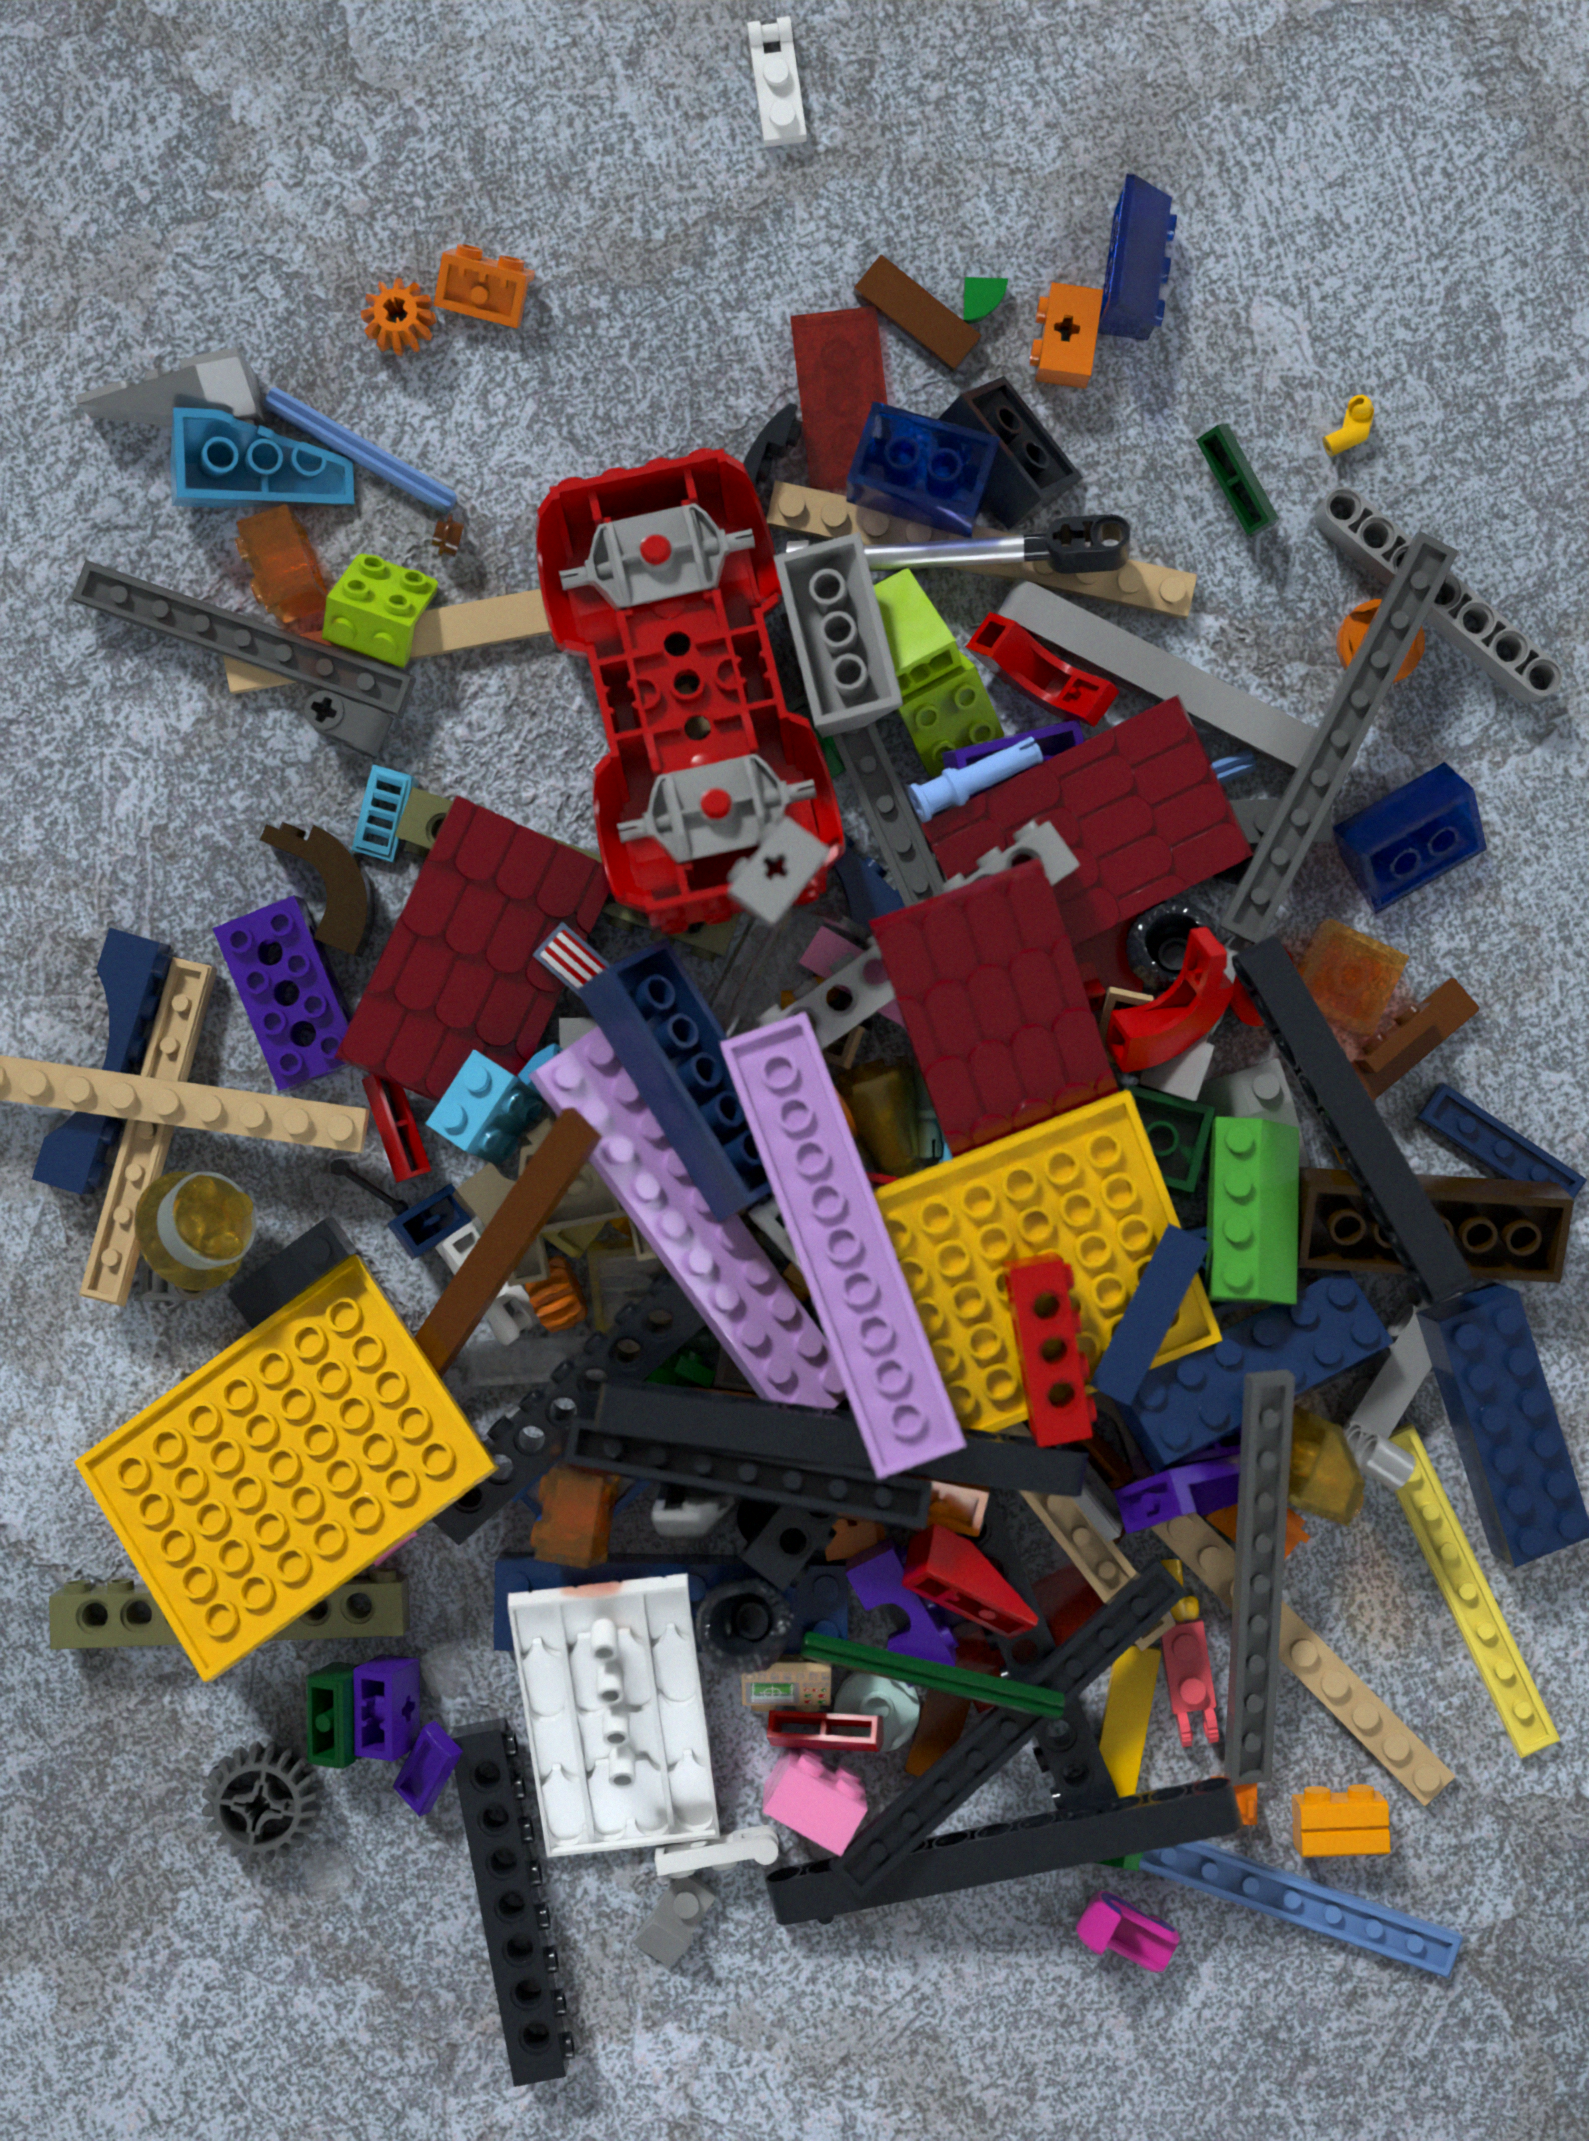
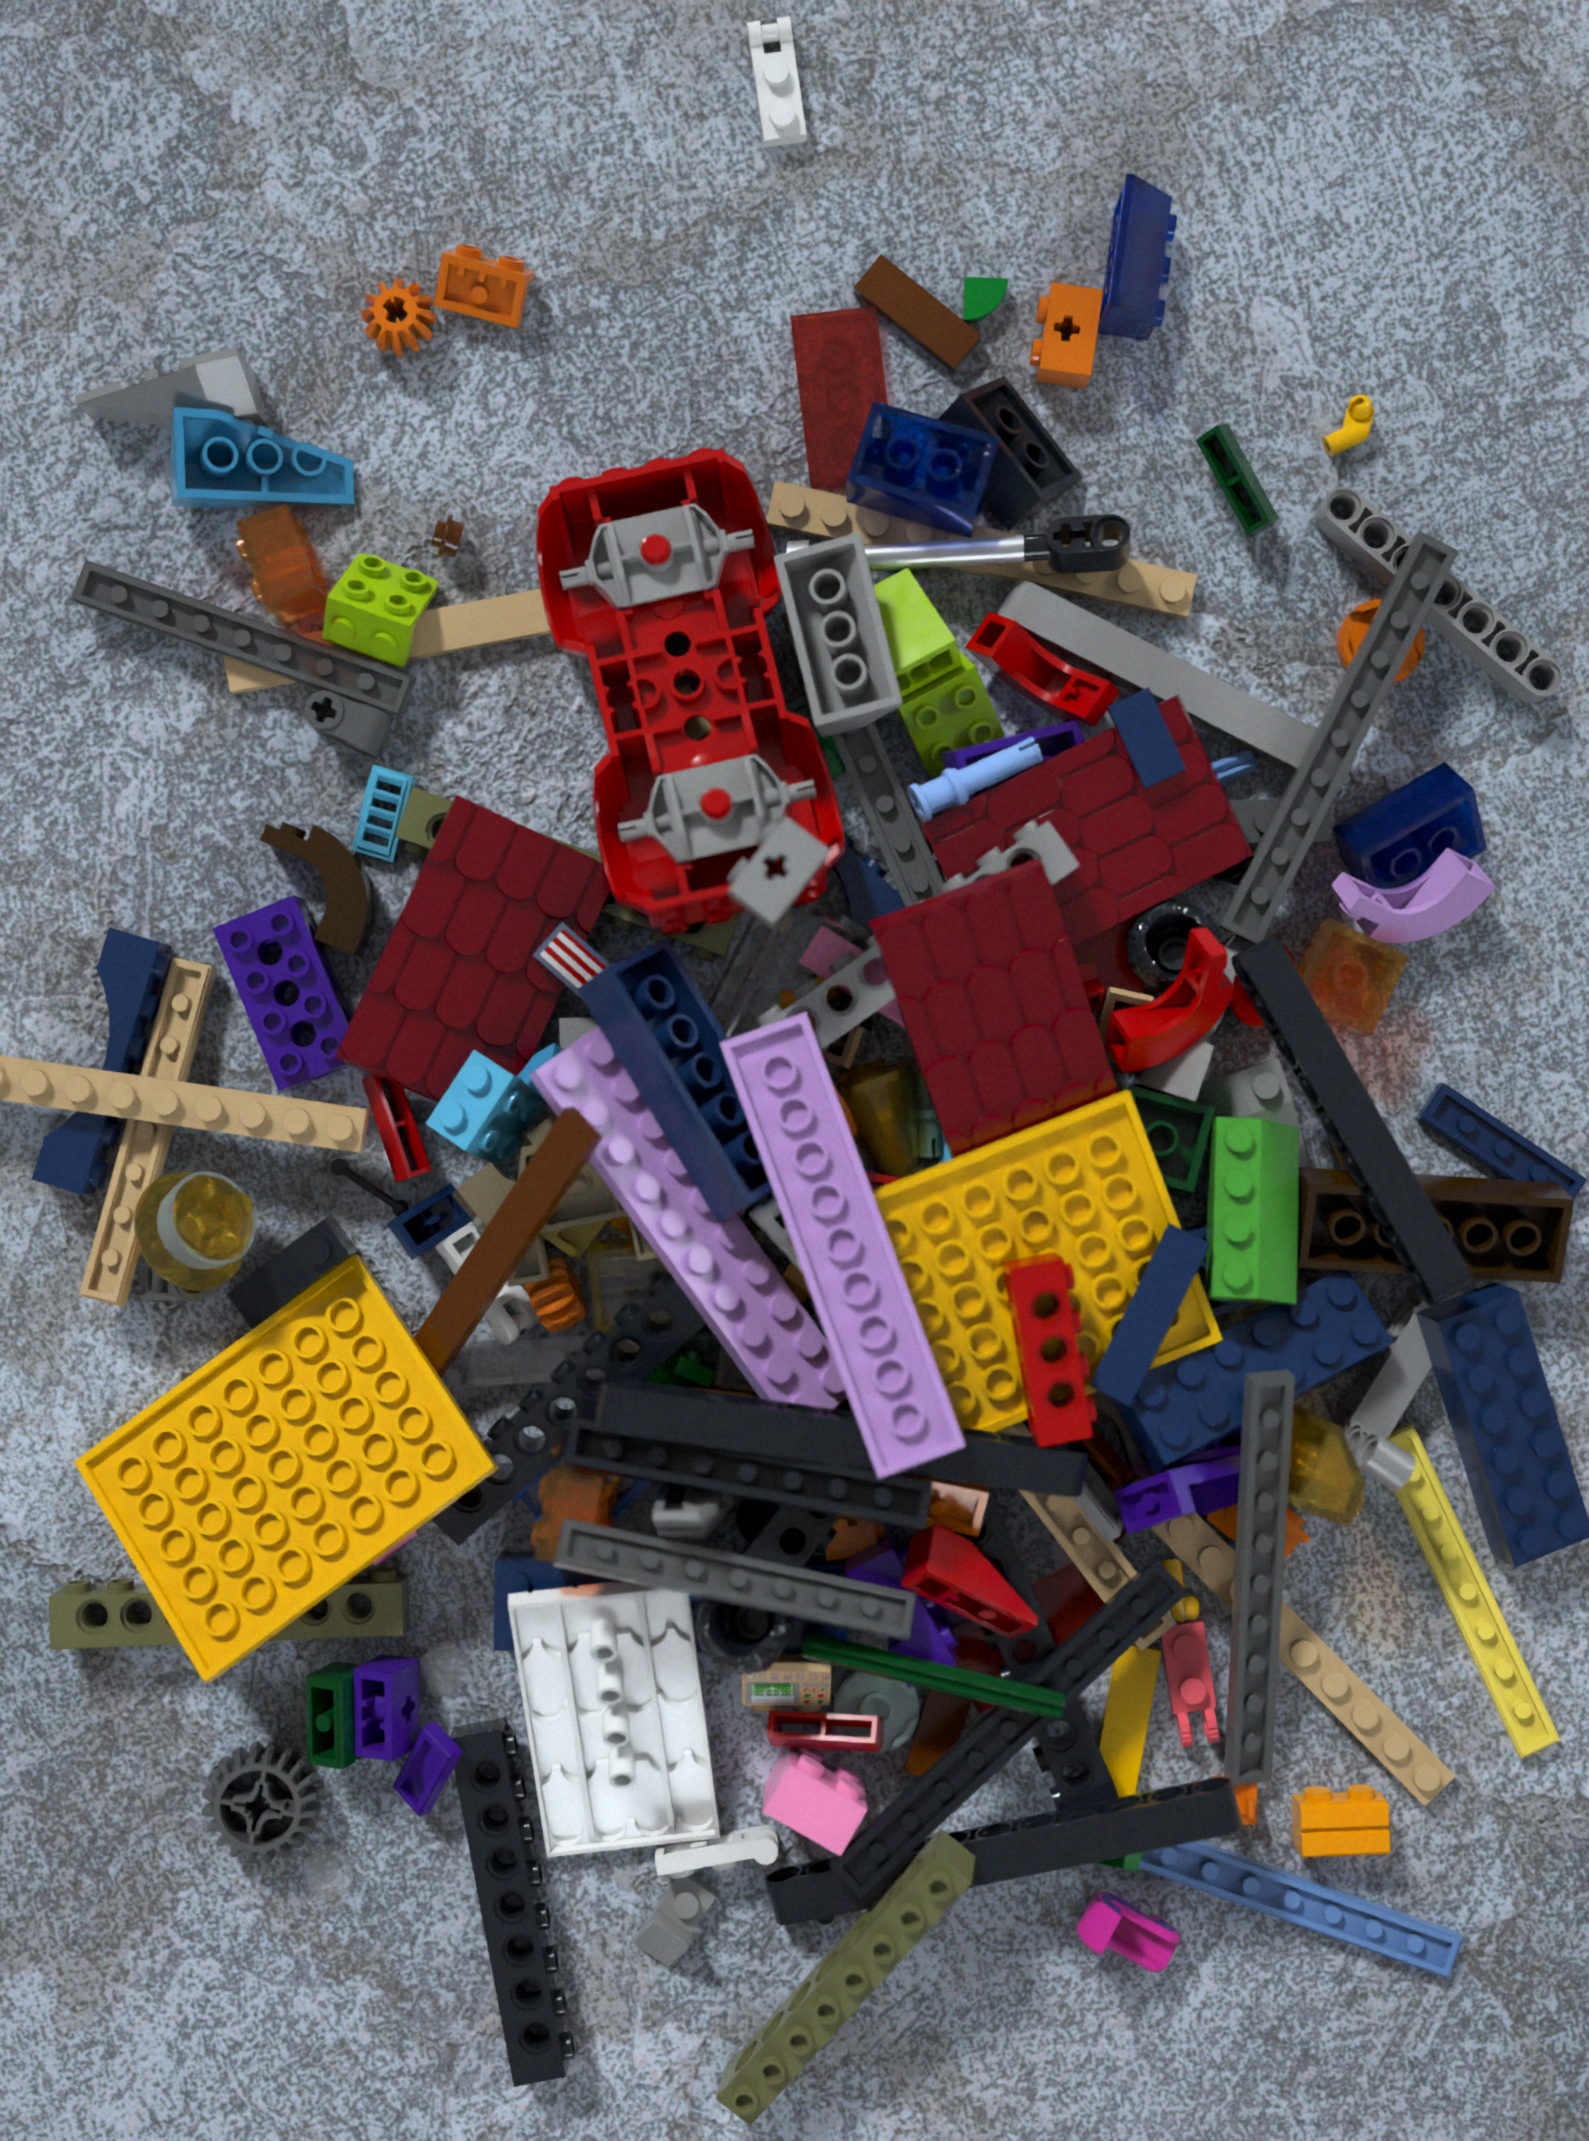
medium blue axle [263,387,457,514] -> none
black slope [743,403,803,490] -> none
reddish brown bracket [1350,978,1479,1101] -> none
none -> dark grey tile [553,1518,916,1640]
none -> olive brick [715,1828,976,2126]
none -> dark blue tile [1106,687,1186,788]
none -> lavender arch [1331,848,1496,943]

